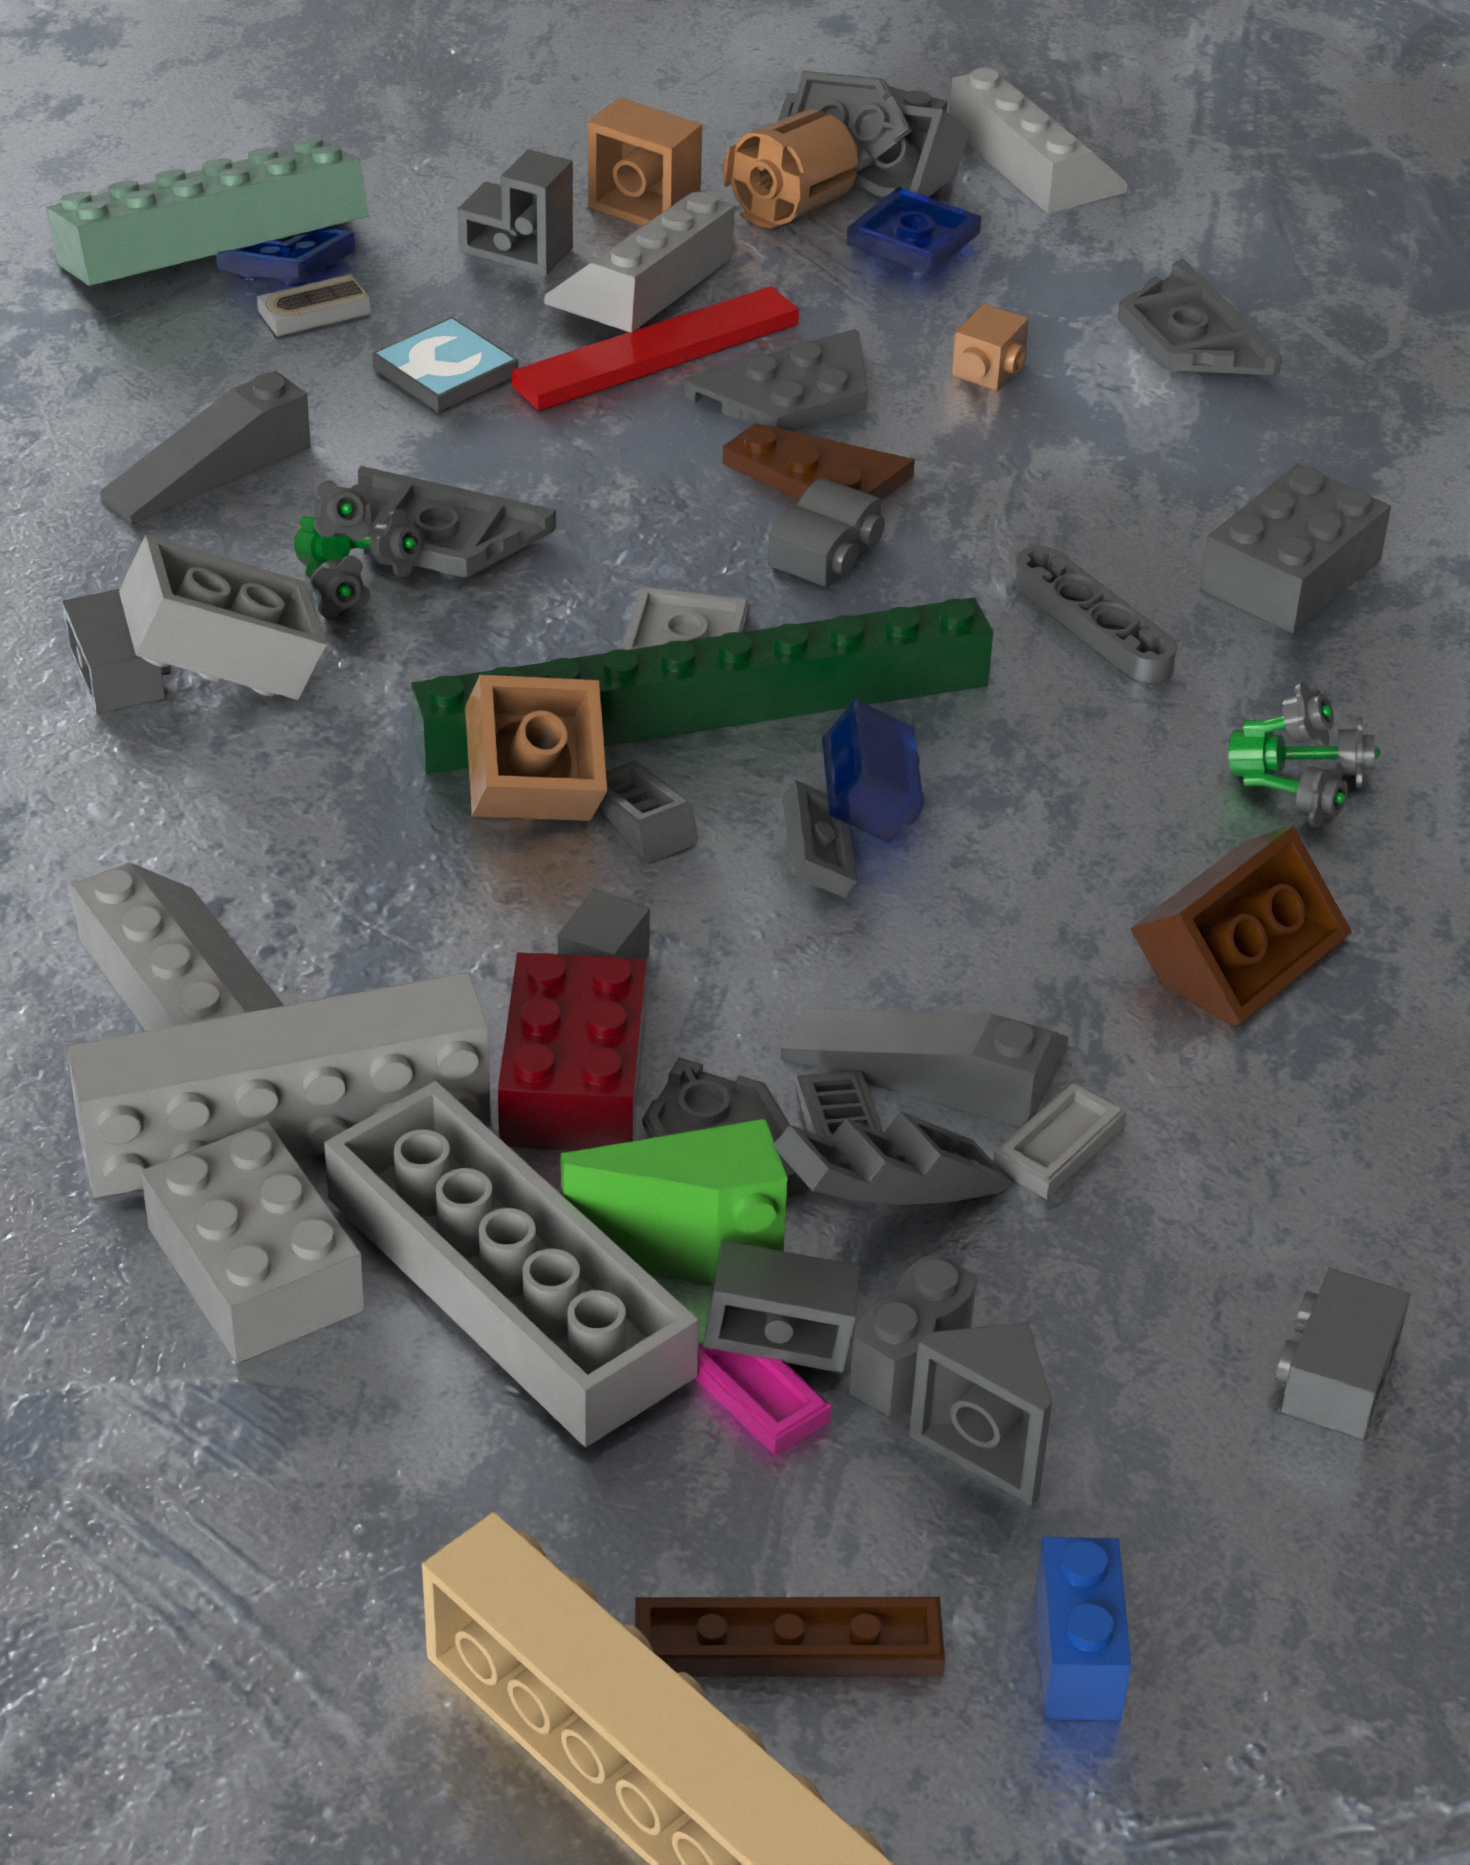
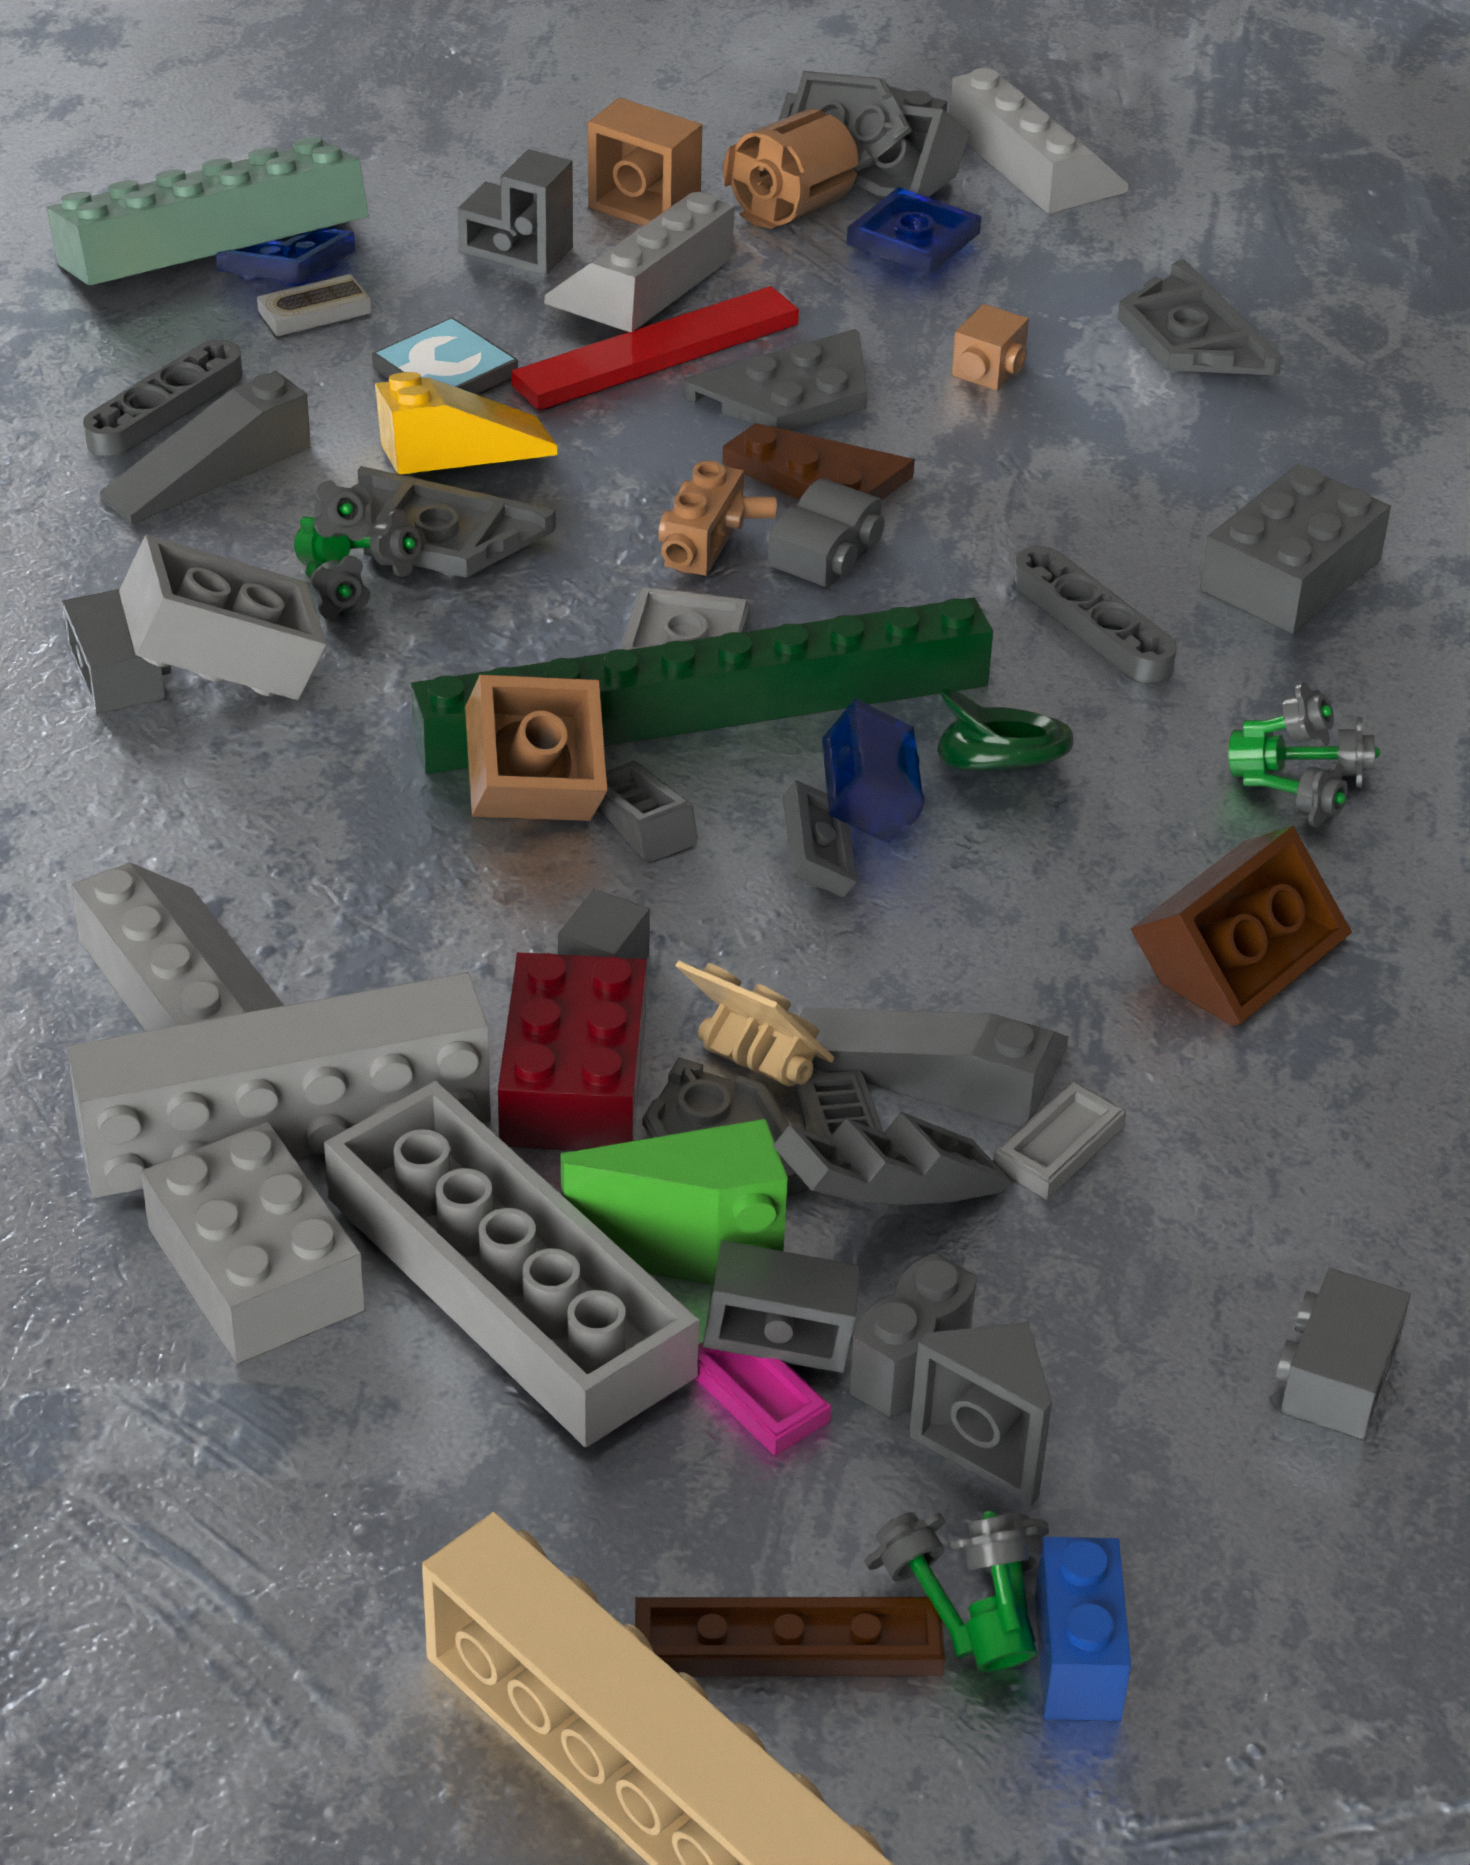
none -> dark grey beam [83,340,243,456]
none -> yellow slope [375,372,558,475]
none -> medium nougat brick [658,461,776,576]
none -> tan hinge [675,960,835,1087]
none -> plant [864,1510,1049,1672]
none -> dark green piece [937,688,1074,771]

